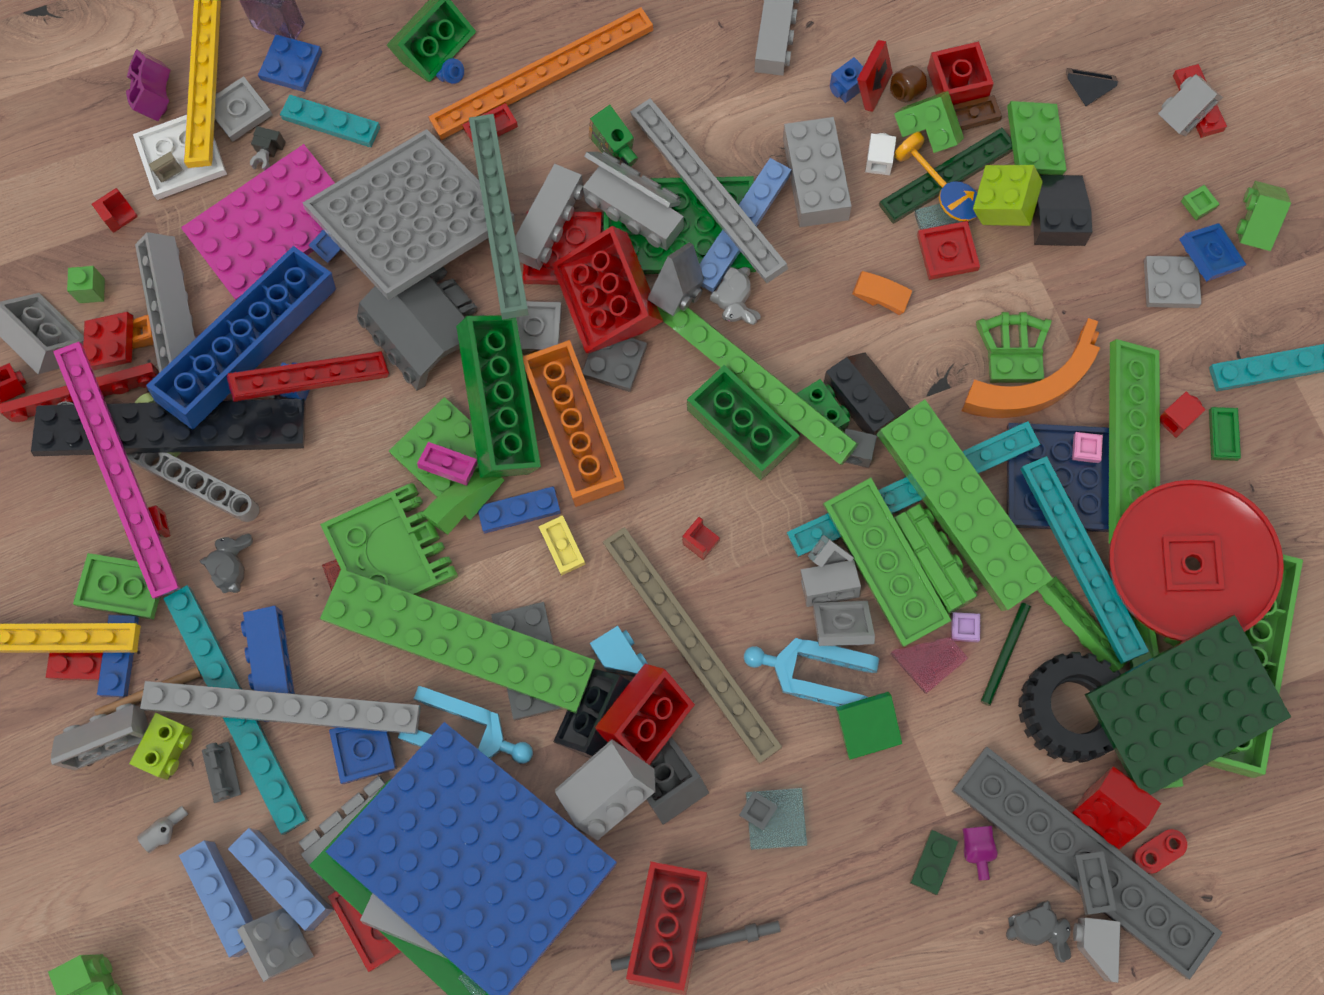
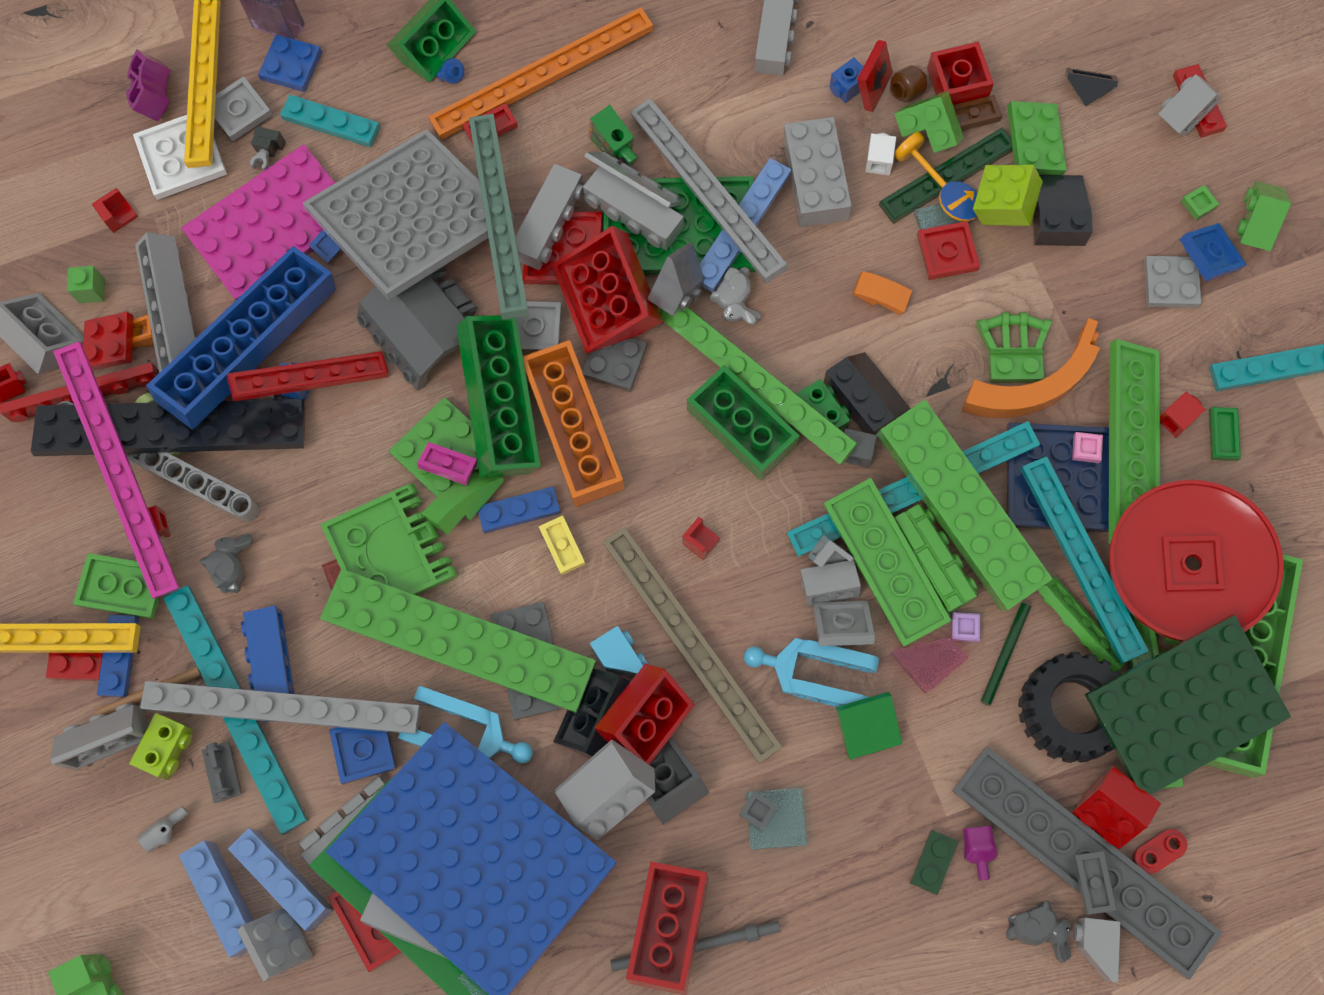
dark tan tile [149,152,183,183] -> none

